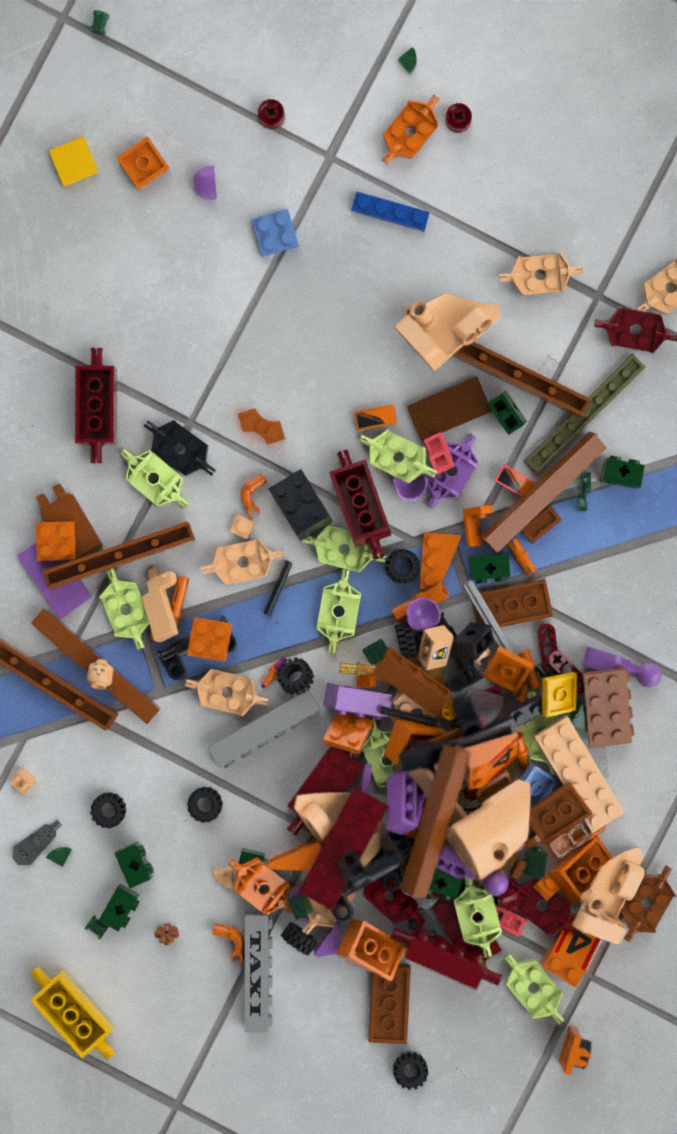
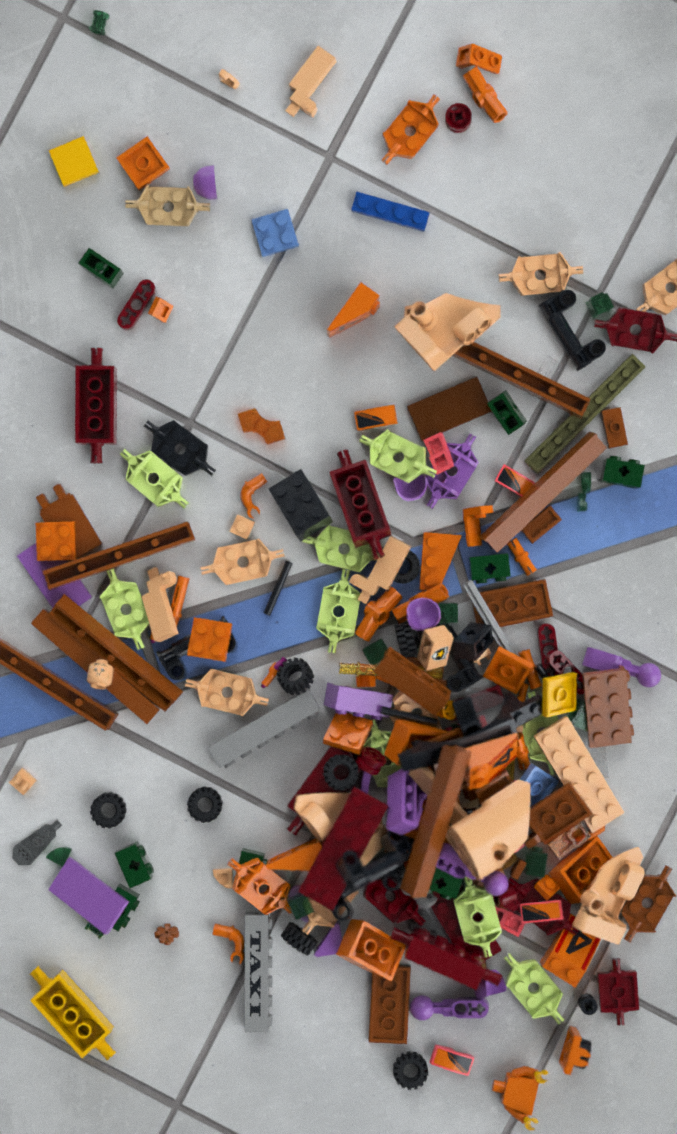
dark red wheel [258,99,285,130] -> none
clear green tile [398,47,417,75] -> none
none -> dark orange tile [47,594,183,712]
none -> medium lavender tile [48,857,129,935]
none -> dark green brick [78,248,124,289]
none -> dark red beam [117,279,156,330]
none -> tan plate [125,185,210,227]
none -> orange plate [148,297,174,323]
none -> light nougat tile [219,69,239,90]
none -> light nougat piece [285,46,336,118]
none -> black tyre [323,754,359,791]
none -> orange slope [327,282,381,338]
none -> light nougat piece [349,536,411,604]
none -> orange piece [355,587,403,642]
none -> dark red wheel [355,746,387,775]
none -> medium lavender beam [410,995,489,1021]
none -> slope [429,1044,474,1076]
none -> clear green panel [437,603,458,623]
none -> orange bracket [456,43,502,74]
none -> orange piece [462,66,508,123]
none -> medium lavender helmet [474,970,507,999]
none -> orange torso [492,1066,548,1130]
none -> slope [520,900,564,923]
none -> black piece [538,290,606,371]
none -> black bush [578,993,598,1015]
none -> clear green window [585,292,614,320]
none -> dark red plate [597,958,639,1026]
none -> dark orange plate [601,407,628,449]

